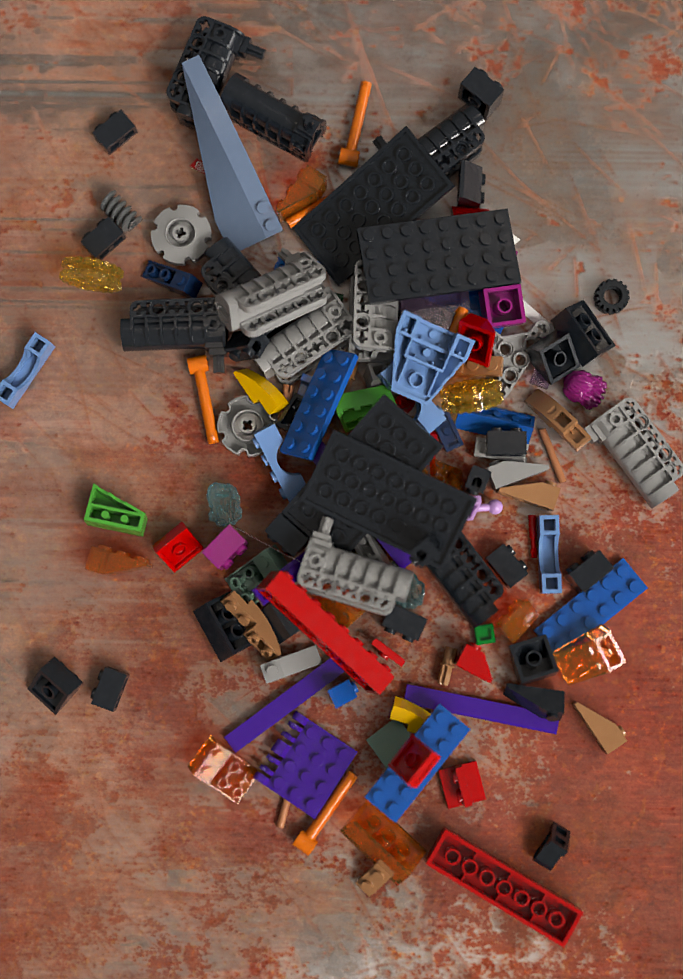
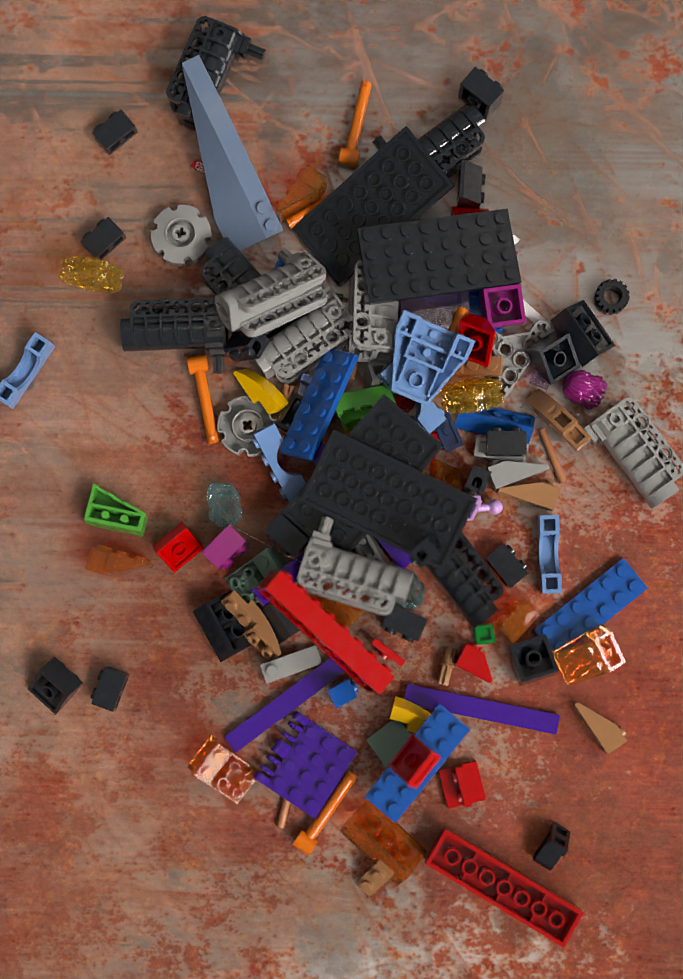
dark grey piece [100,190,142,232] -> none
dark blue slope [141,260,203,298] -> none
black piece [220,73,327,162] -> none
black slope [503,683,565,722] -> none
red piece [528,515,537,558] -> none
black brick [563,550,614,594] -> none

